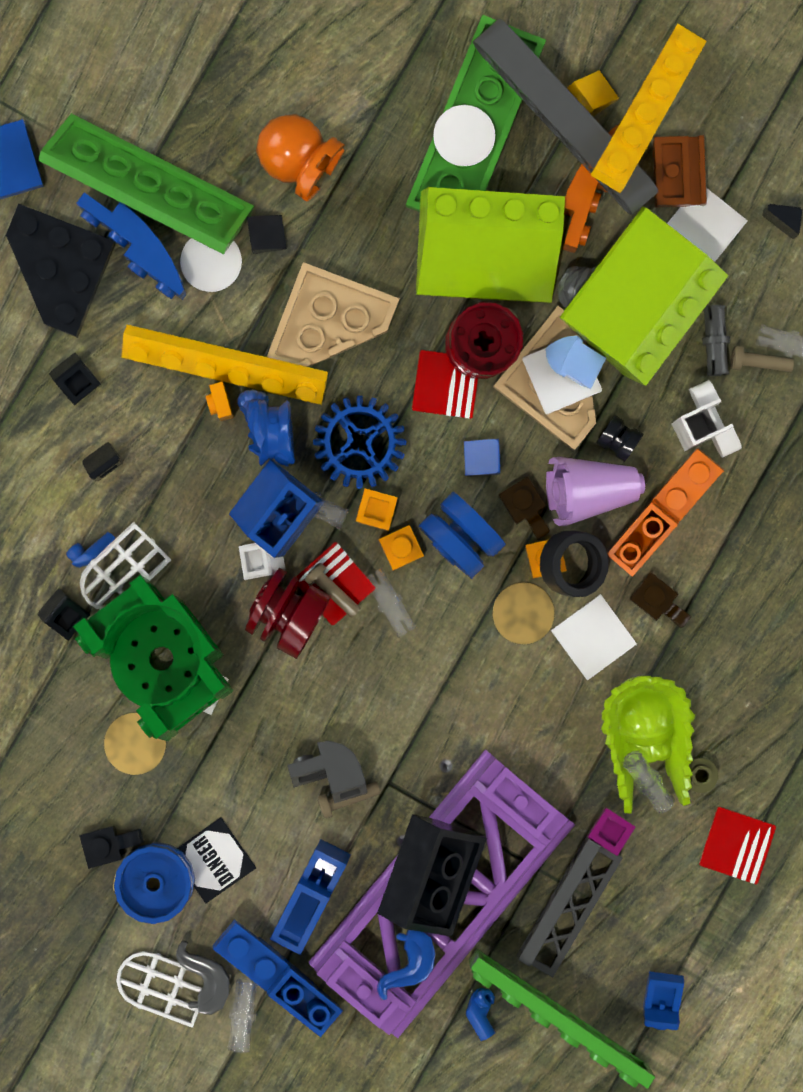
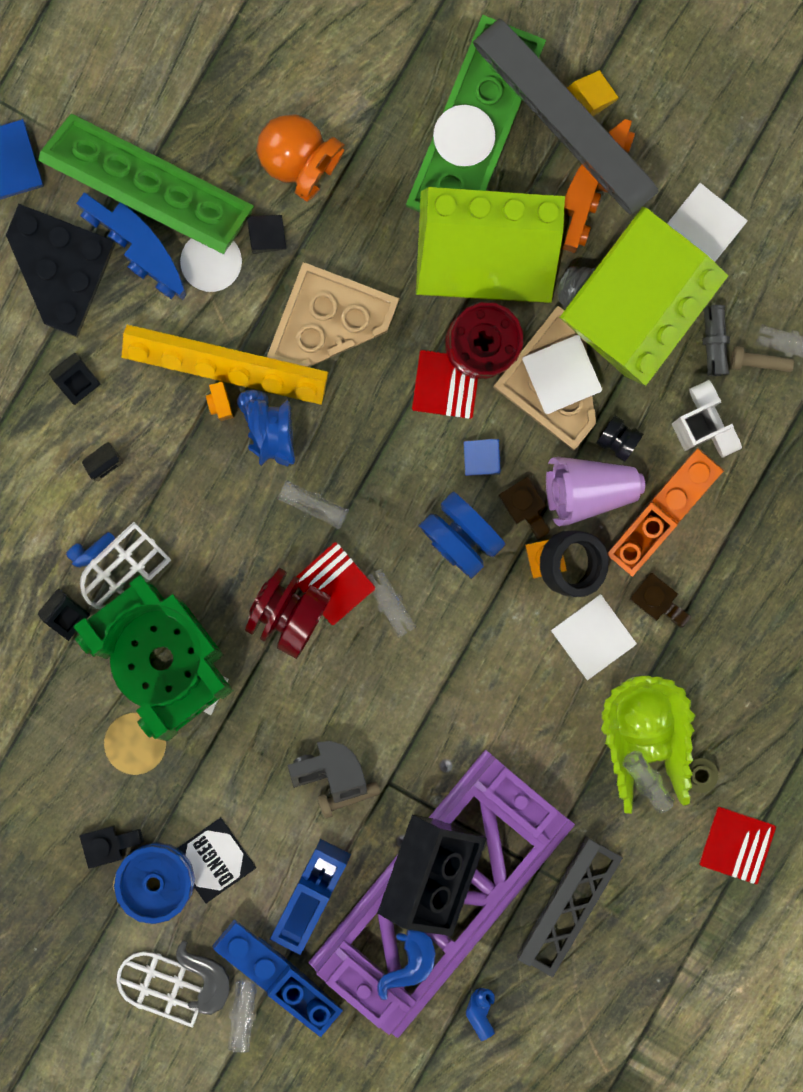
blue slope [229,459,325,558] -> none
white slope [239,543,285,580] -> none
dark tan piece [305,563,361,618] -> none
blue gear [313,396,406,489] -> none
light orange plate [355,488,398,531] -> none
light orange plate [378,525,424,571] -> none
bright green plate [469,948,655,1089] -> none
pearl gold sticker [493,583,554,644] -> none
light blue tile [545,336,606,389] -> none
magenta tile [587,807,636,856] -> none
yellow plate [590,24,707,193] -> none
blue bracket [643,971,684,1030] -> none
dark orange plate [653,135,707,208] -> none
black slope [762,204,802,239] -> none

